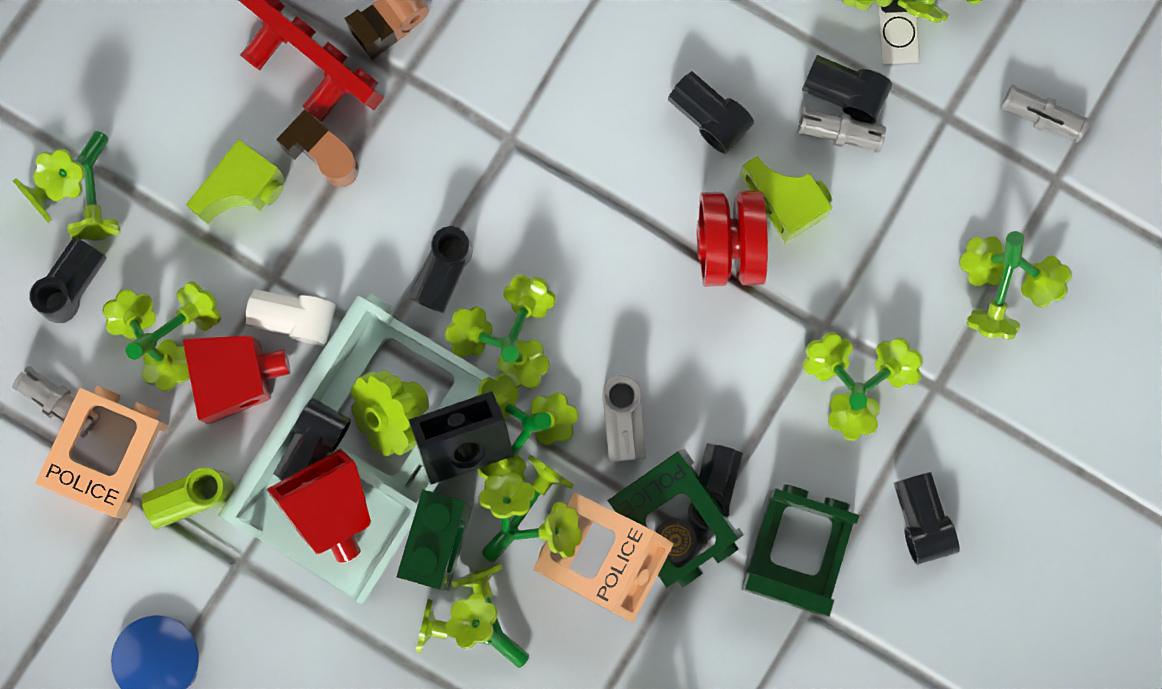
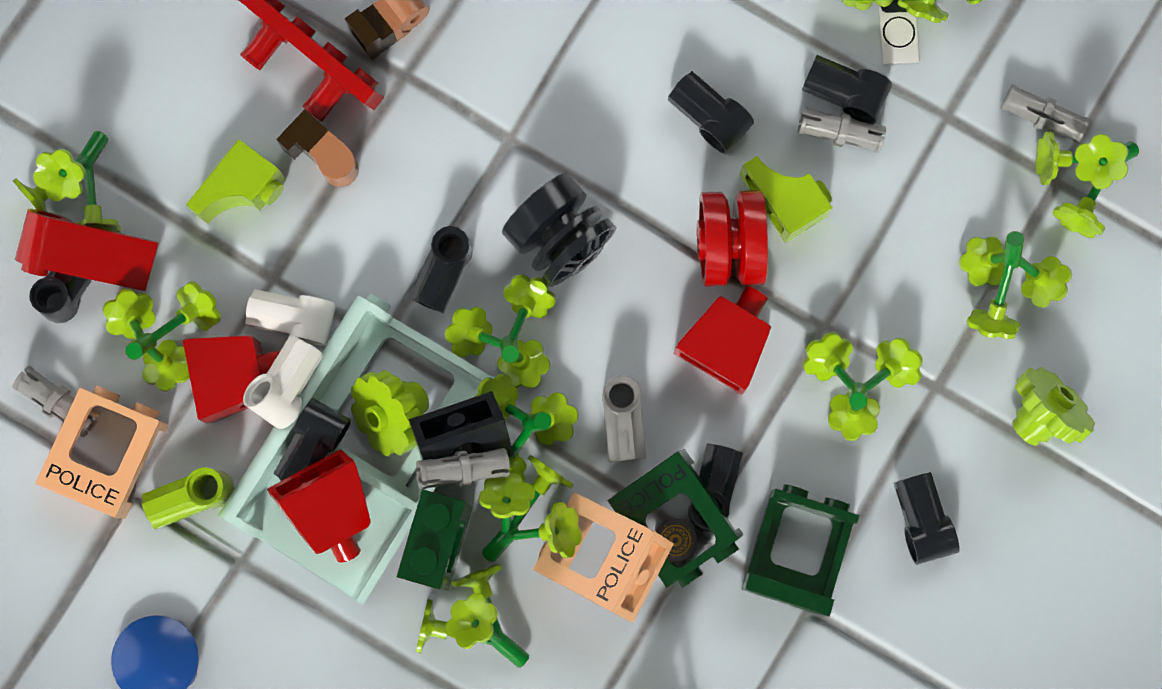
none -> red door [15,209,159,291]
none -> white piece [243,336,323,429]
none -> light grey pin [416,448,510,489]
none -> black wheel [502,173,617,287]
none -> red torso [673,286,771,395]
none -> lime plant [1012,367,1095,446]
none -> lime plant [1035,132,1139,238]

